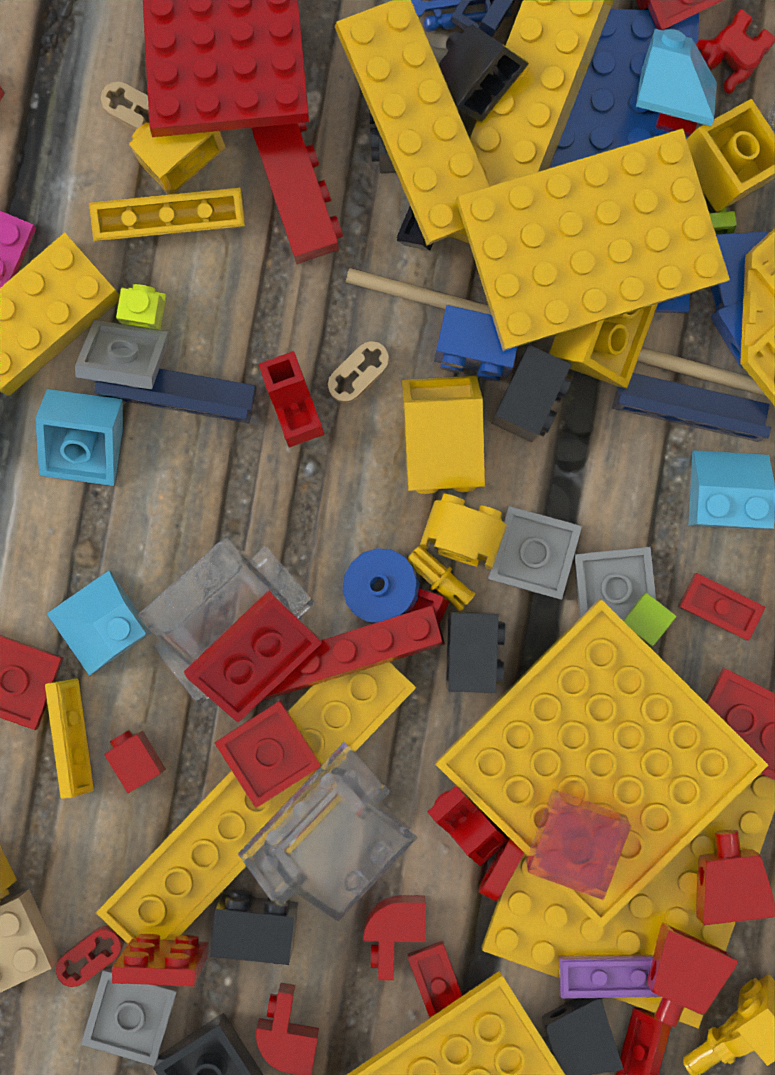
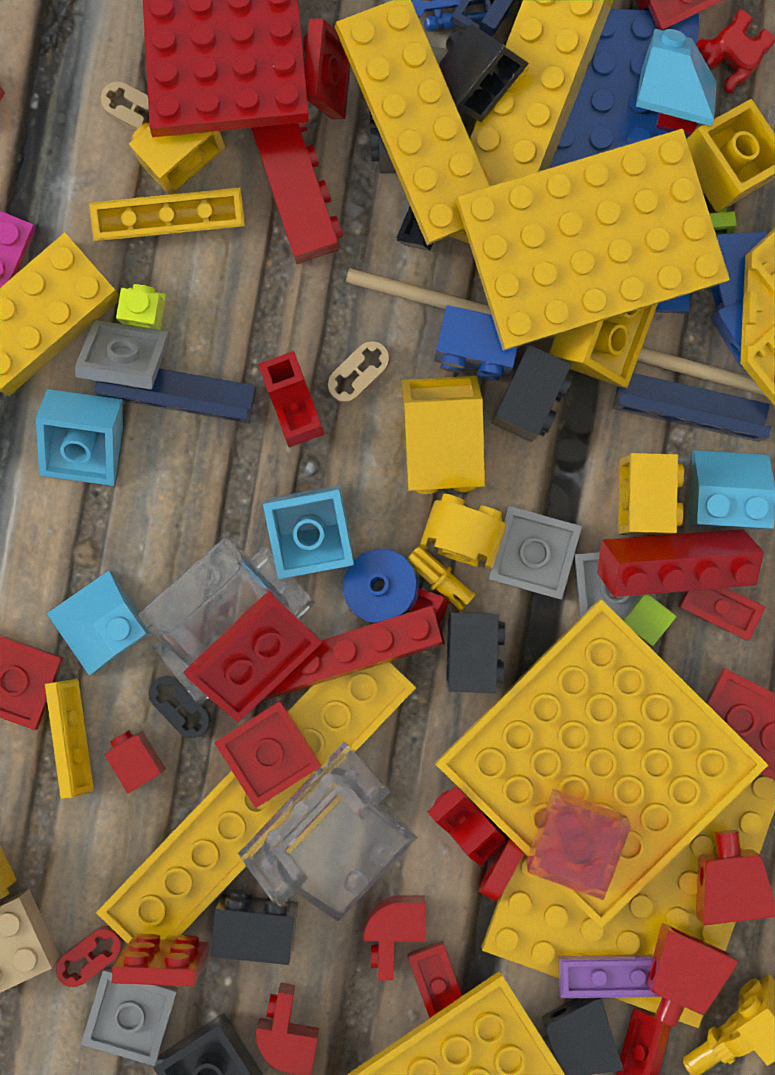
none -> black beam [149,675,211,738]
none -> medium azure slope [263,485,354,579]
none -> red plate [303,19,350,120]
none -> red brick [597,529,764,597]
none -> yellow brick [618,453,684,535]

